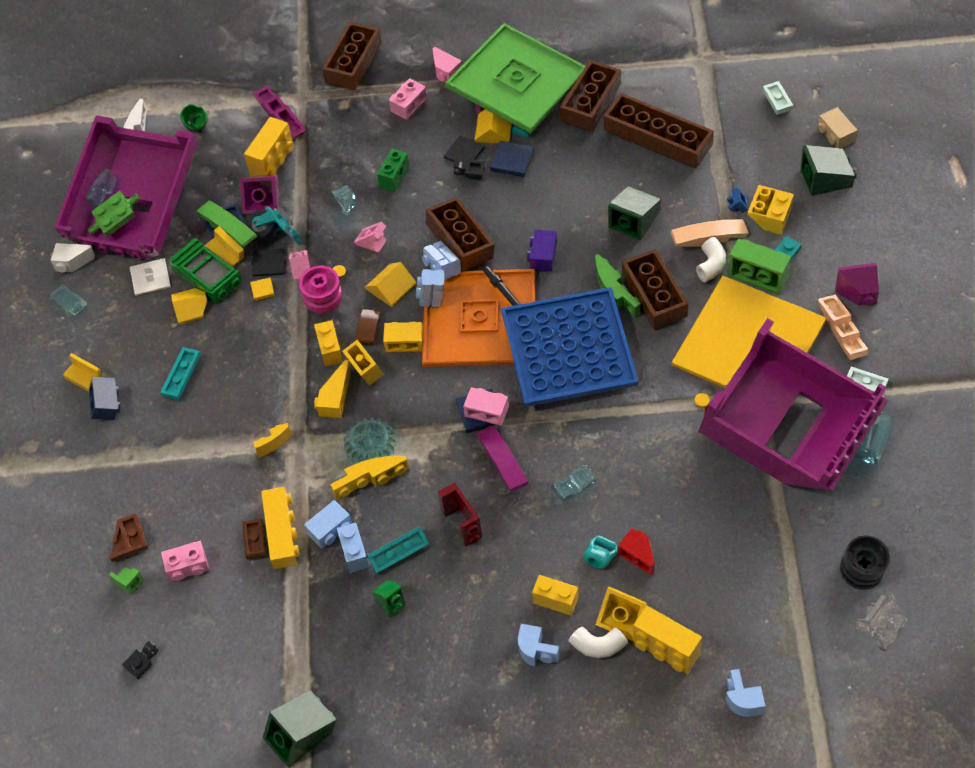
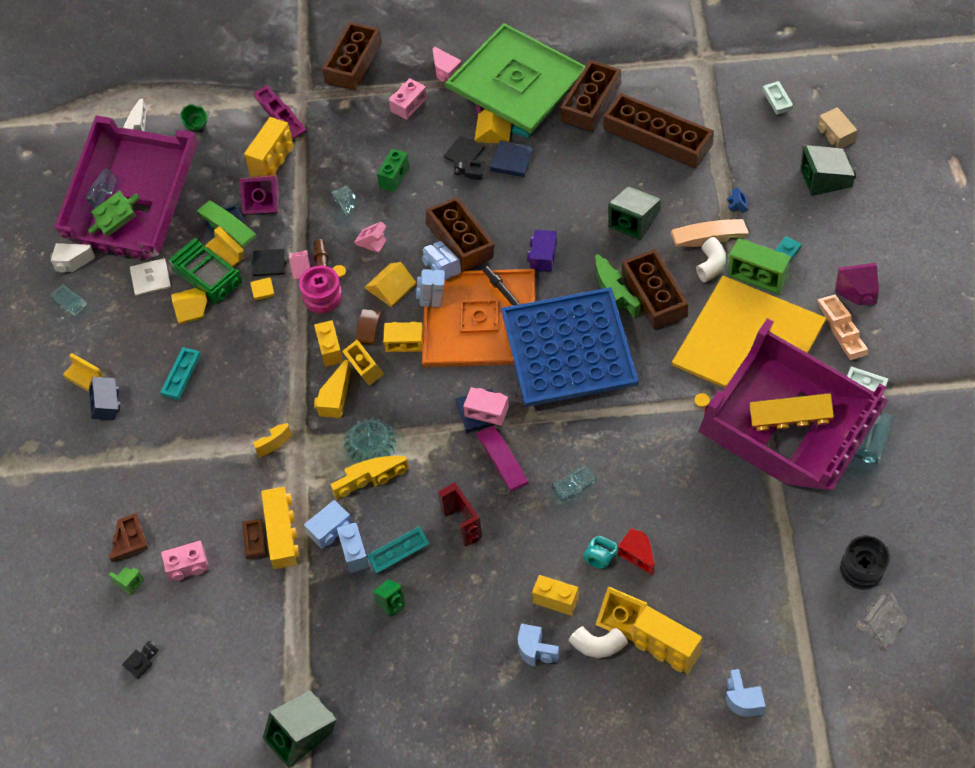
plate [246,206,302,245] -> none
yellow slope [748,185,794,235] -> none
none -> reddish brown pin [314,239,328,267]
none -> yellow brick [750,393,834,431]

